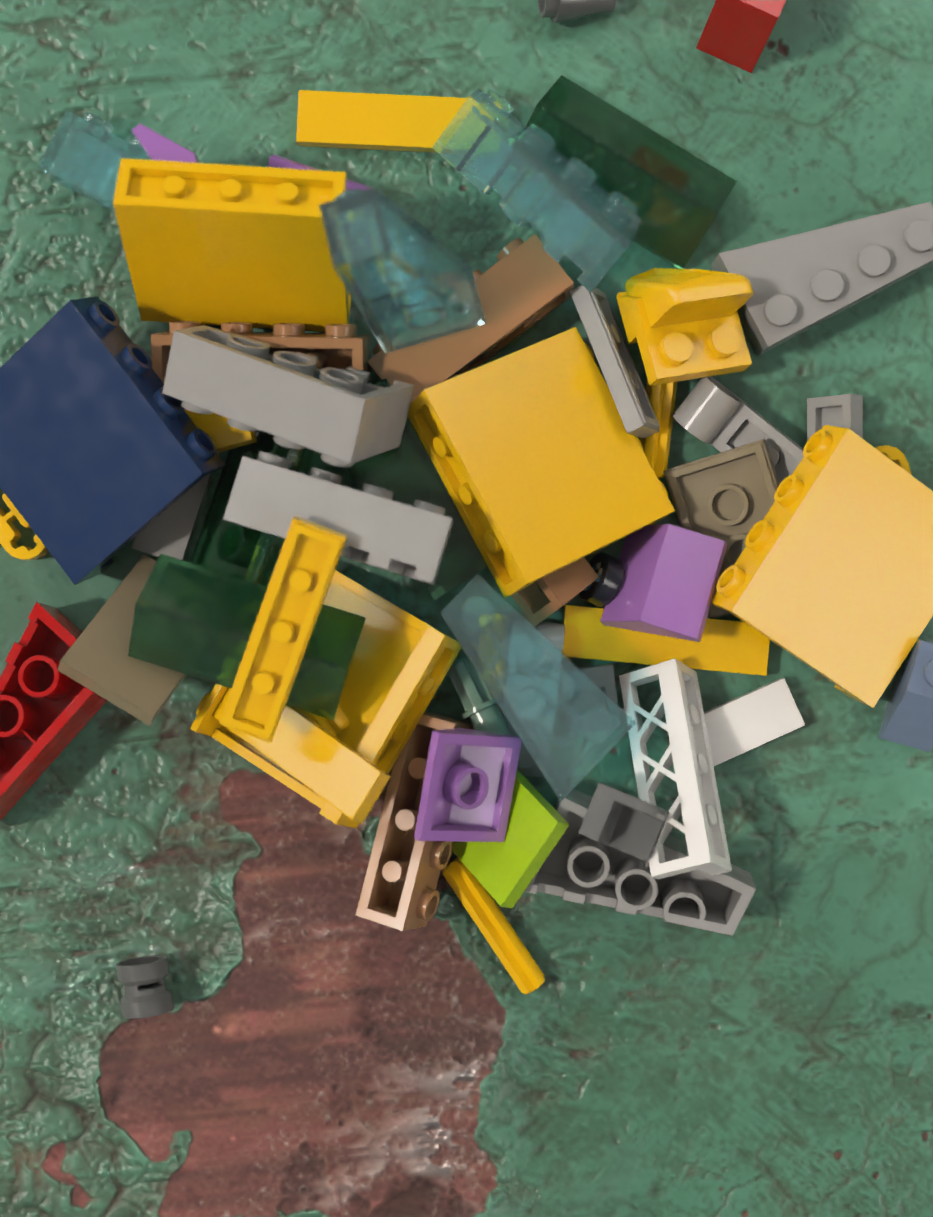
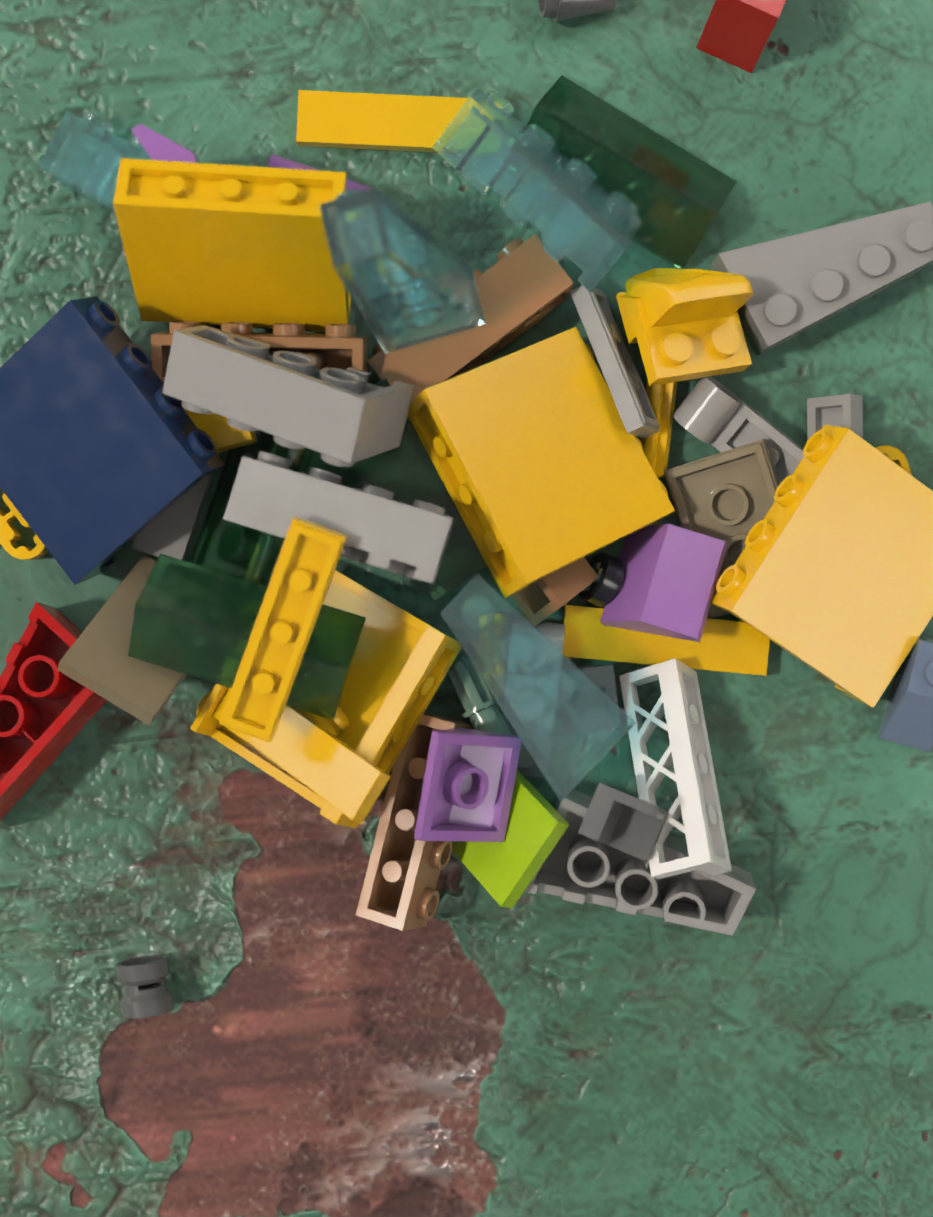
yellow axle [442,857,545,995] -> none
white tile [704,677,805,767] -> none

